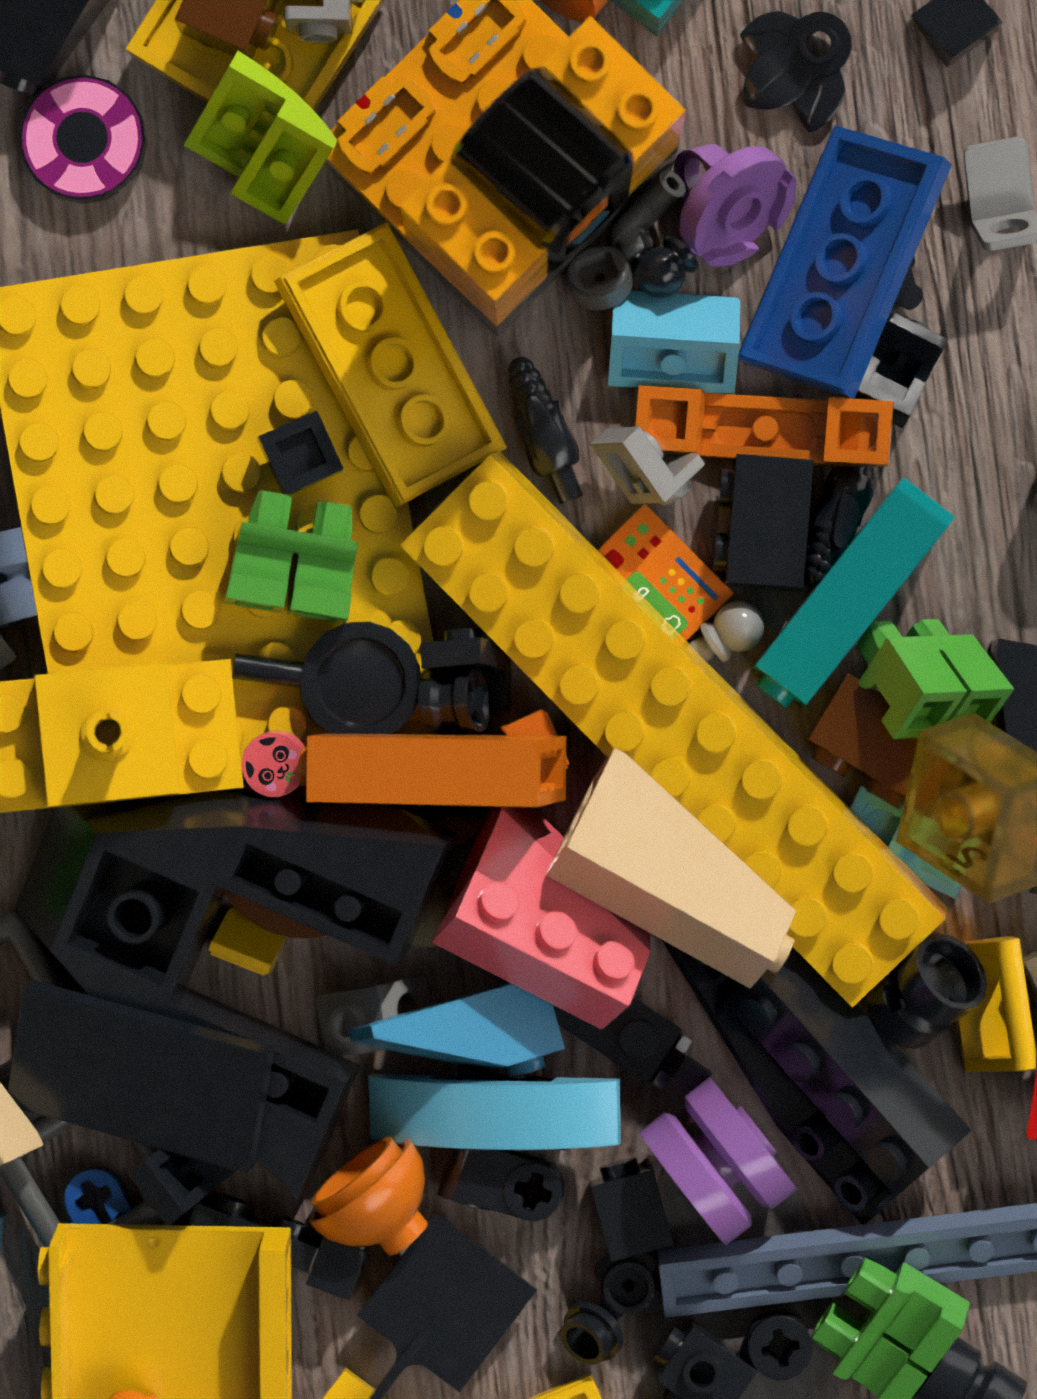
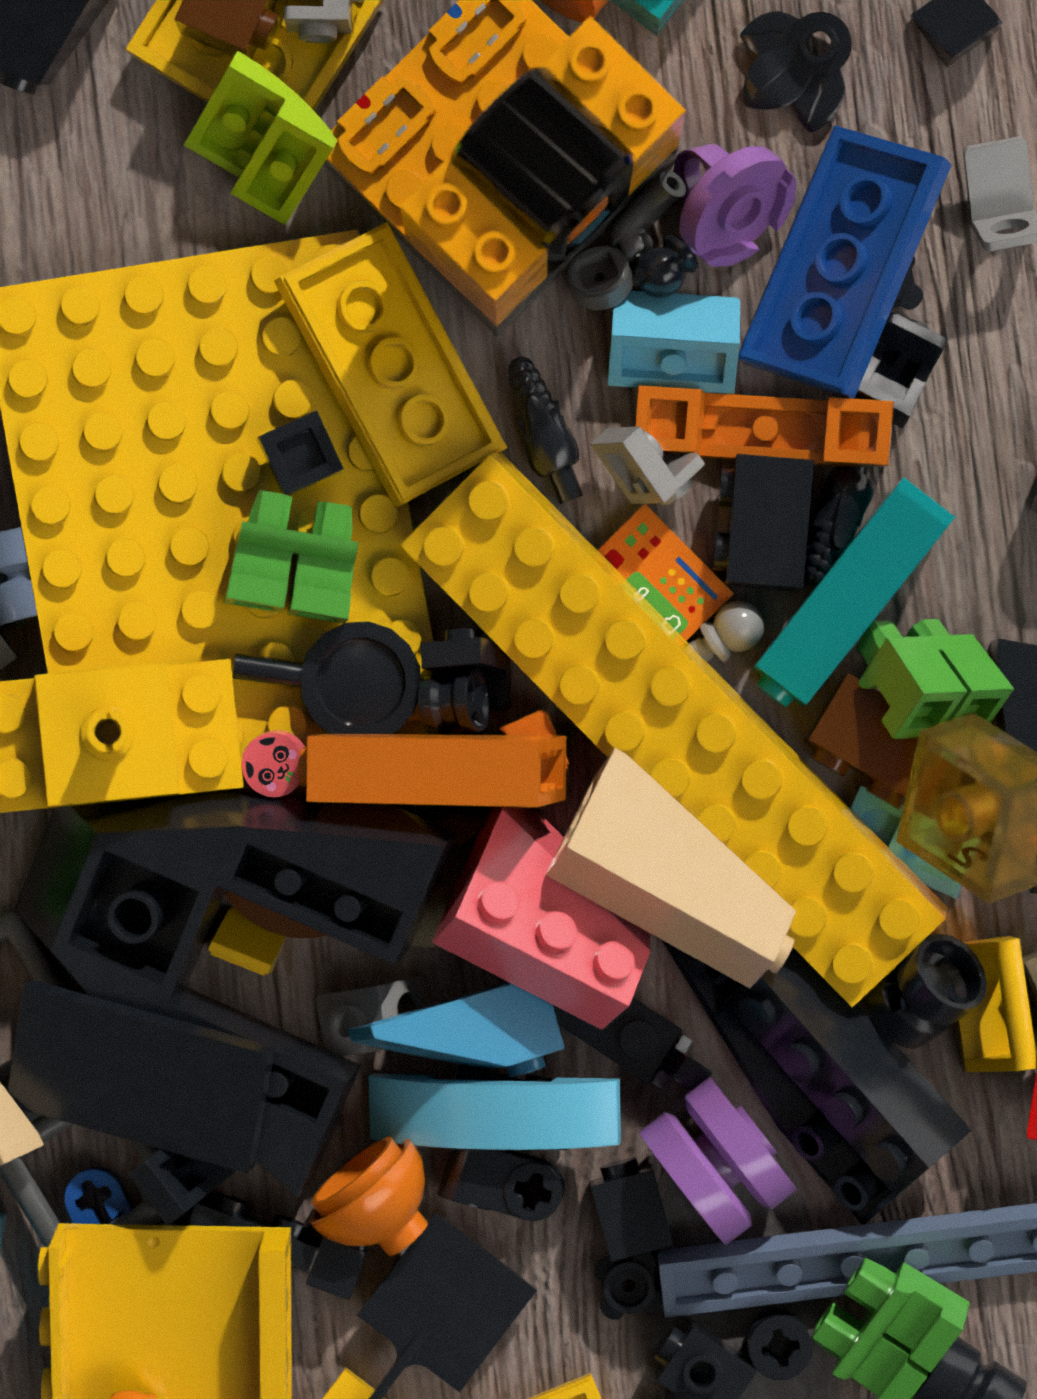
tile [19,74,148,204] -> none
black plate [561,1302,623,1365] -> none

